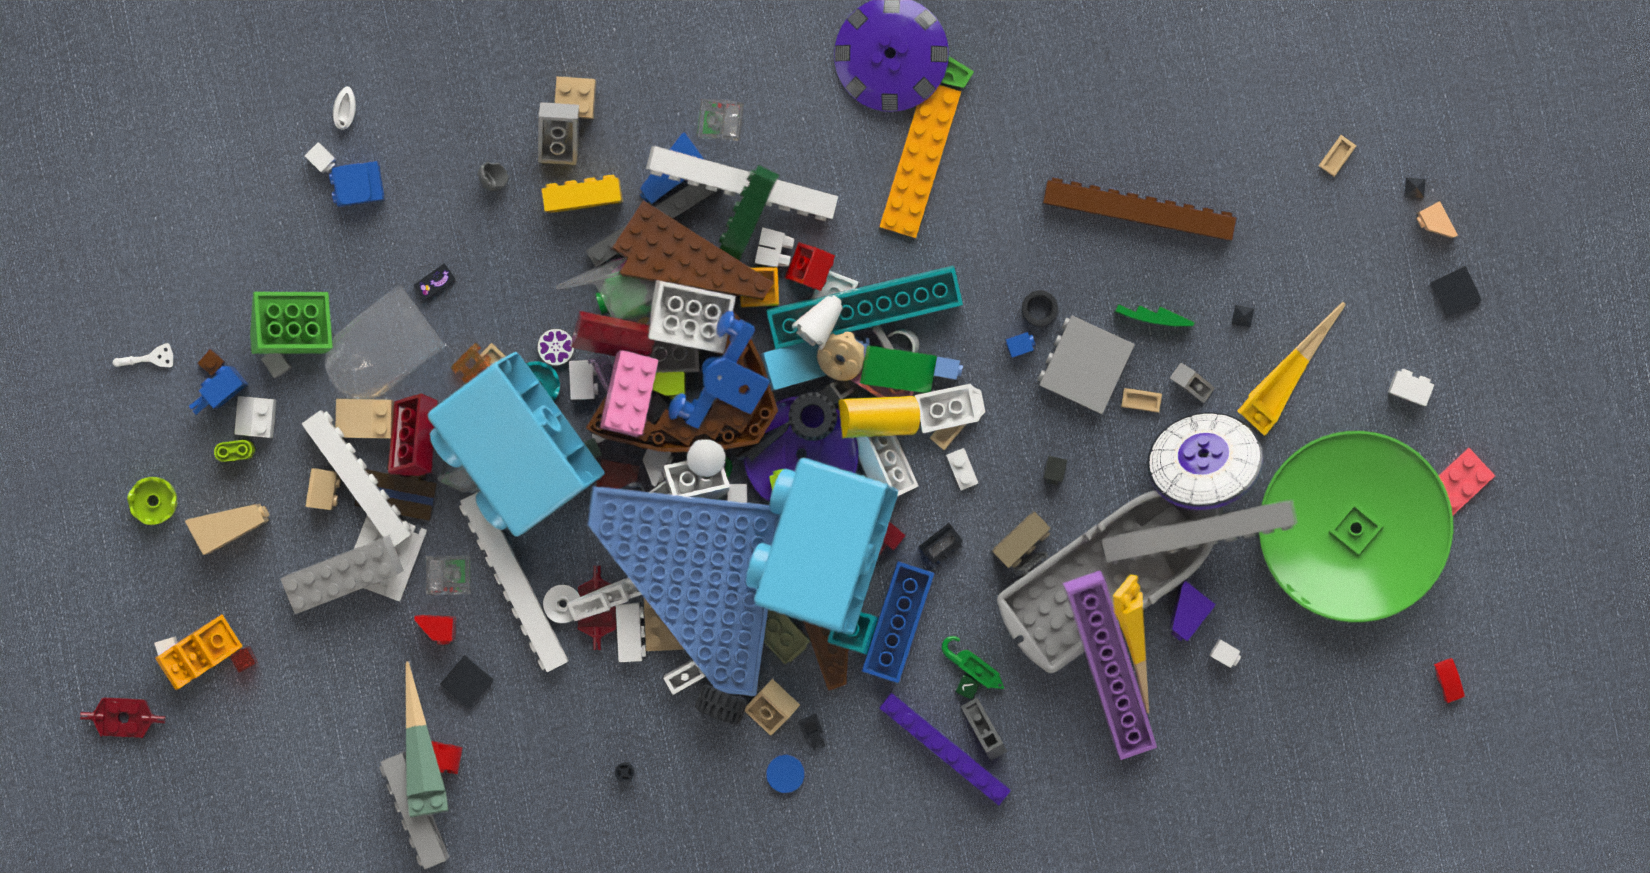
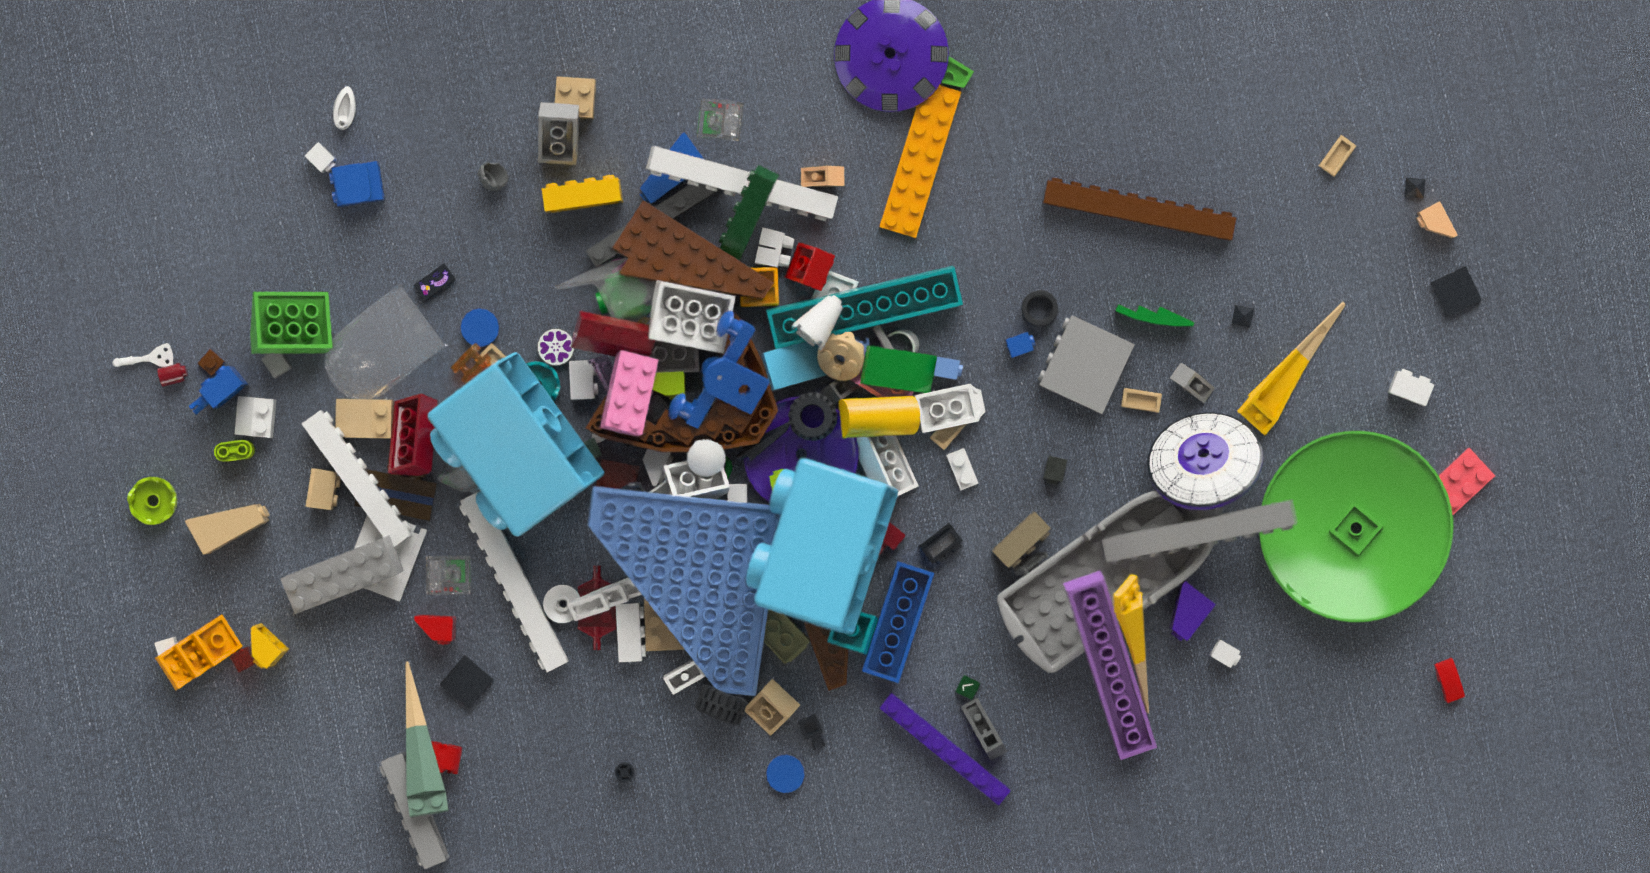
dark red plate [80,697,166,738] -> none
green plate [941,636,1004,689] -> none
none -> dark red brick [157,363,188,387]
none -> yellow slope [251,623,289,669]
none -> blue tile [461,308,499,347]
none -> light nougat slope [801,166,844,187]

